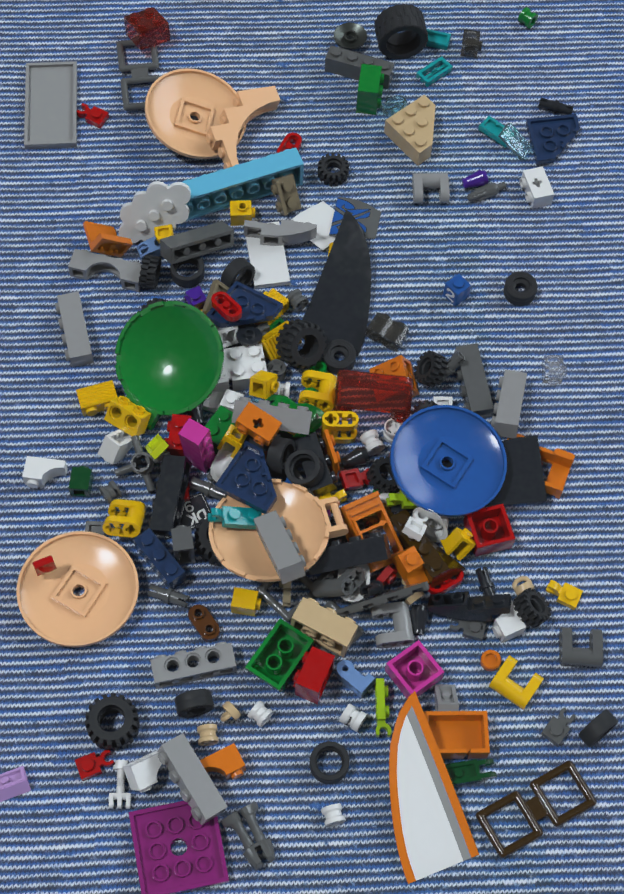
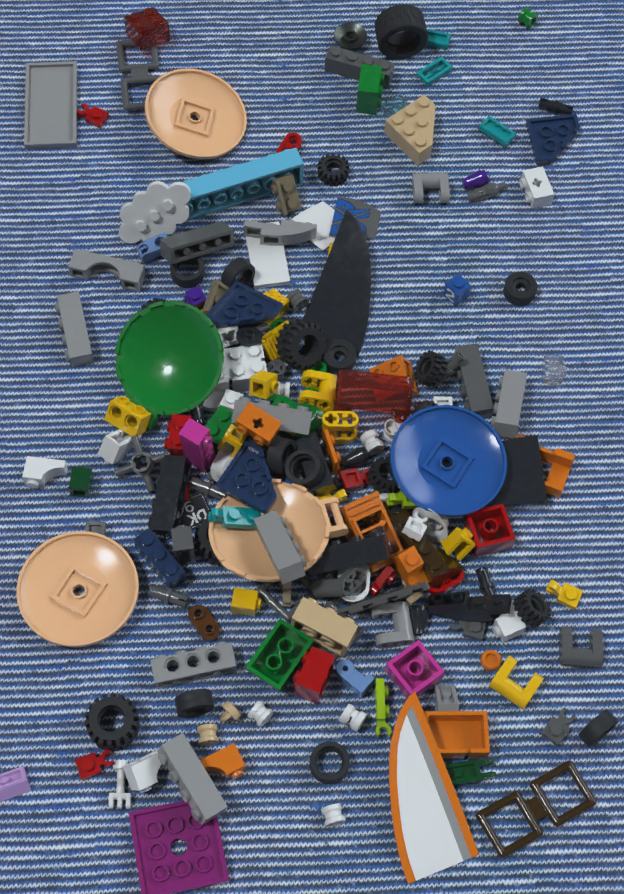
red tile [32,555,57,576] -> none
yellow brick [76,380,118,416] -> none
orange bracket [83,221,132,257] -> none
dark grey wheel [99,480,122,505] -> none
yellow connector [102,499,146,538] -> none
black tyre [139,255,162,289] -> none
neon yellow tile [145,434,169,459] -> none
yellow tile [154,224,174,243] -> none
light nougat arch [206,86,280,169] -> none
red plate [211,291,242,322] -> none
dark grey piece [221,802,276,871] -> none
yellow brick [230,200,255,226] -> none
black pin [360,580,384,598] -> none
clear smoke brick [365,312,409,352] -> none
clear smoke brick [460,29,483,58] -> none
clear light blue plate [498,123,532,160] -> none
tan tile [512,576,535,596] -> none

